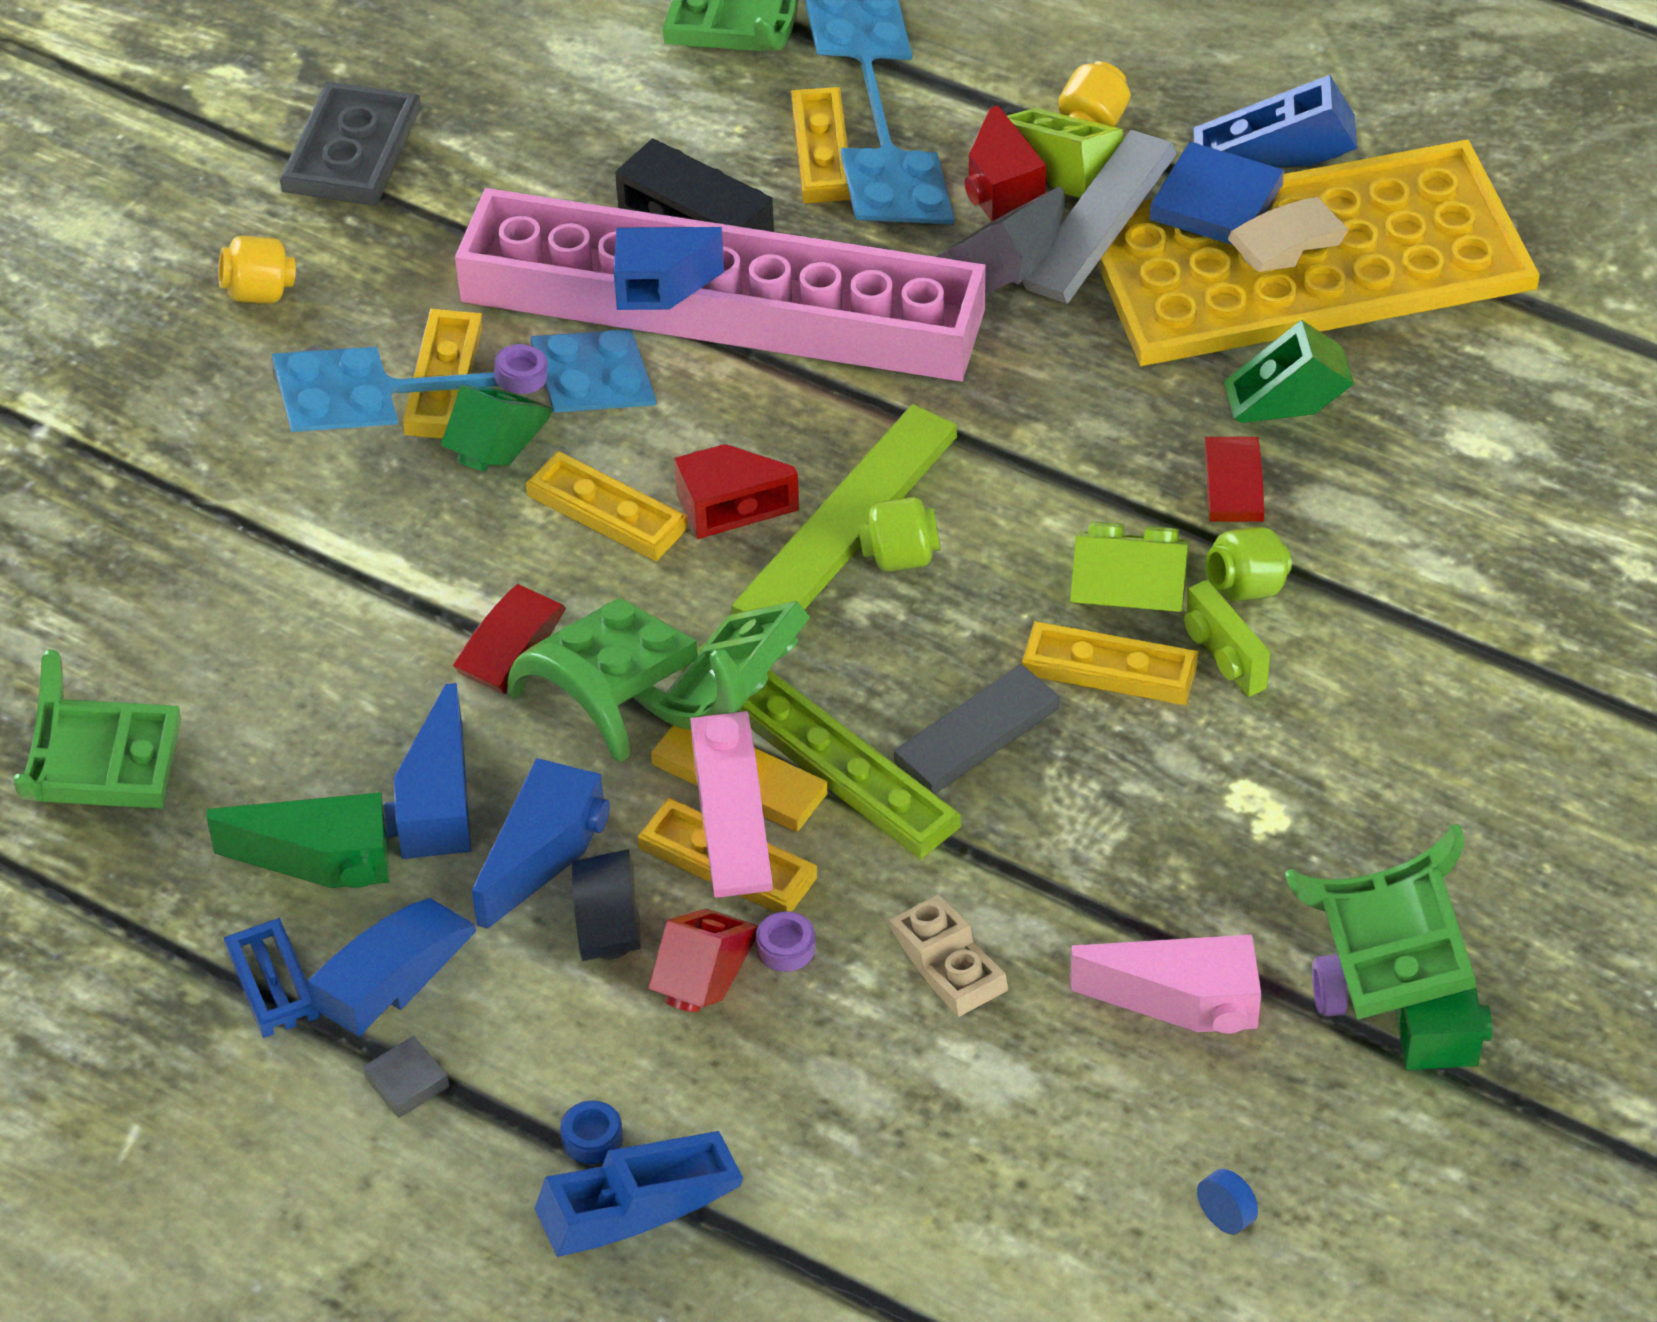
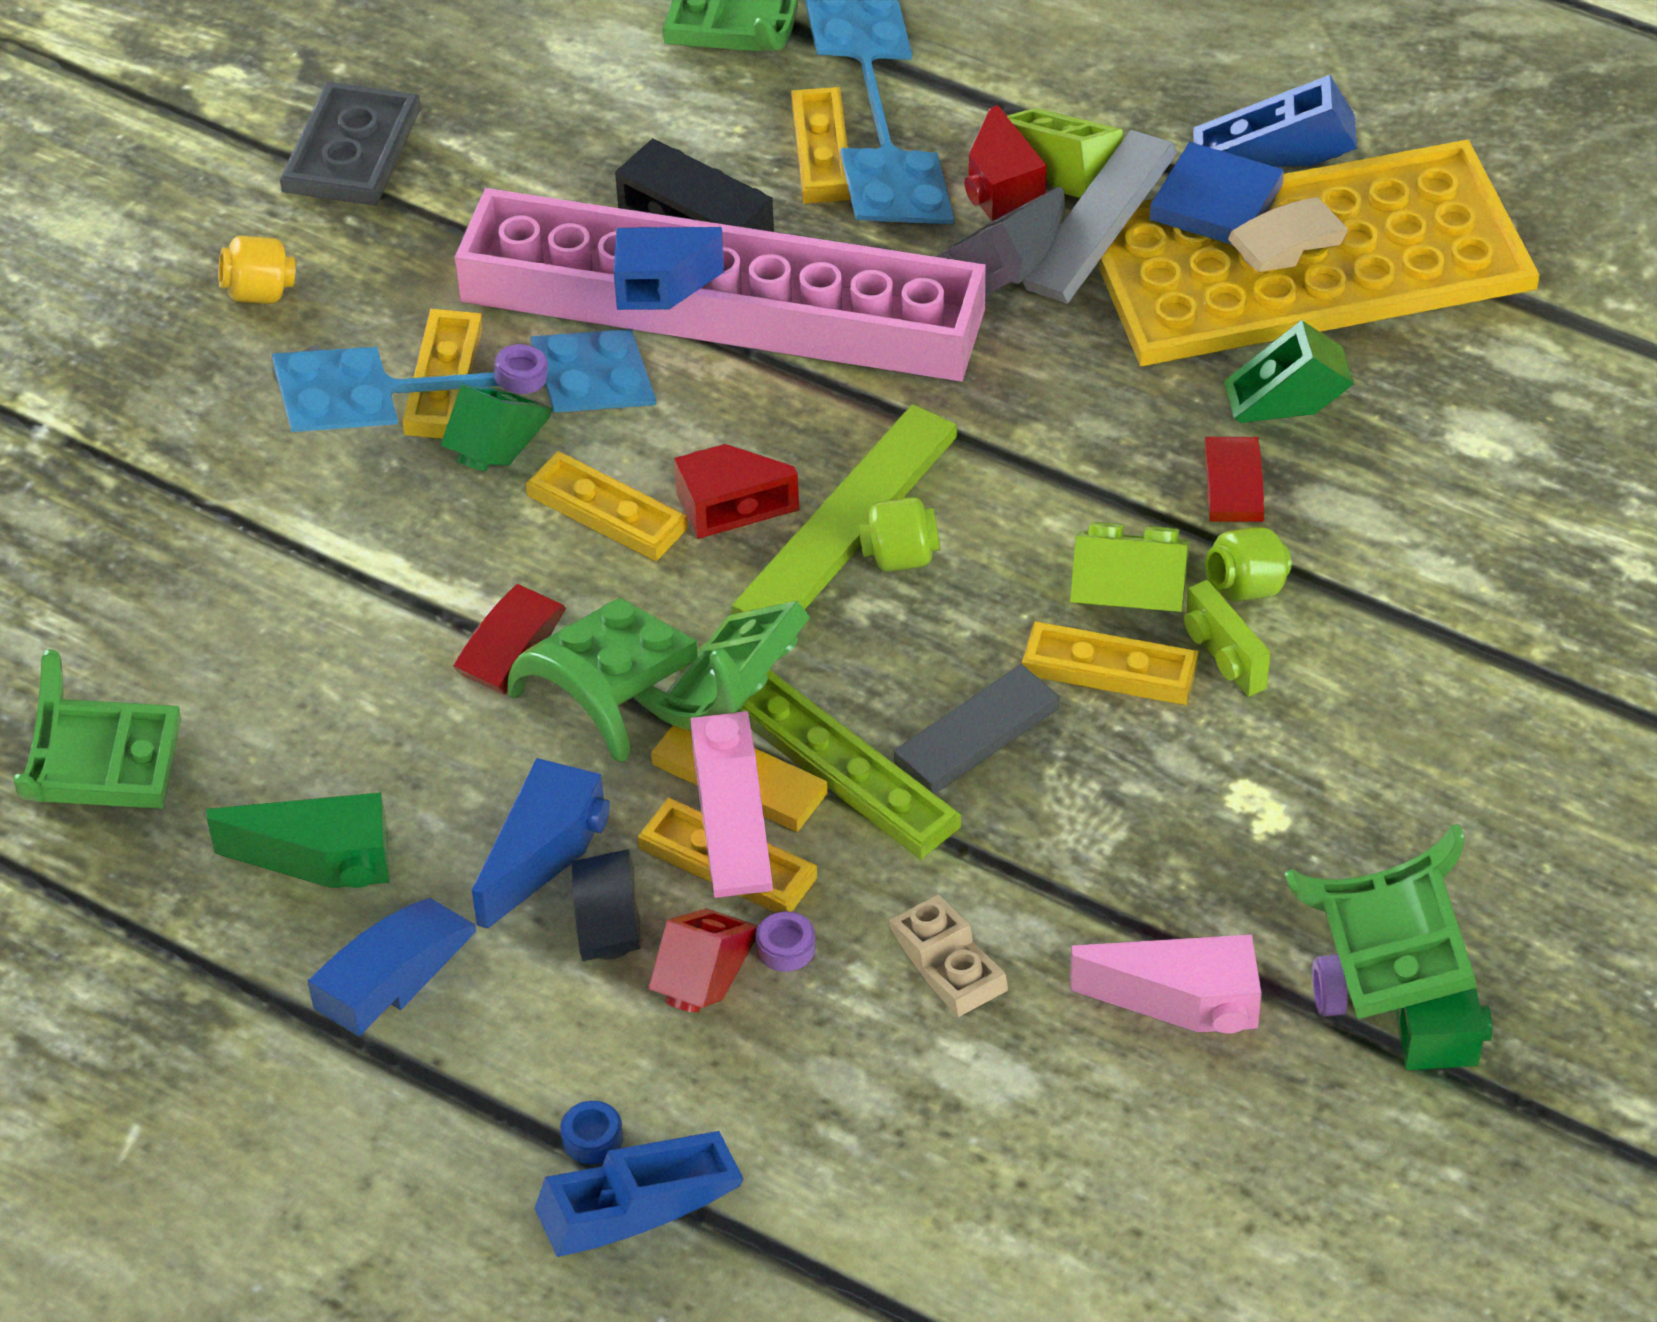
blue tile [223,918,320,1038] -> none
flat silver tile [363,1035,449,1118] -> none
blue slope [384,683,472,859] -> none
yellow head [1058,61,1131,127] -> none
blue tile [1197,1168,1258,1235] -> none

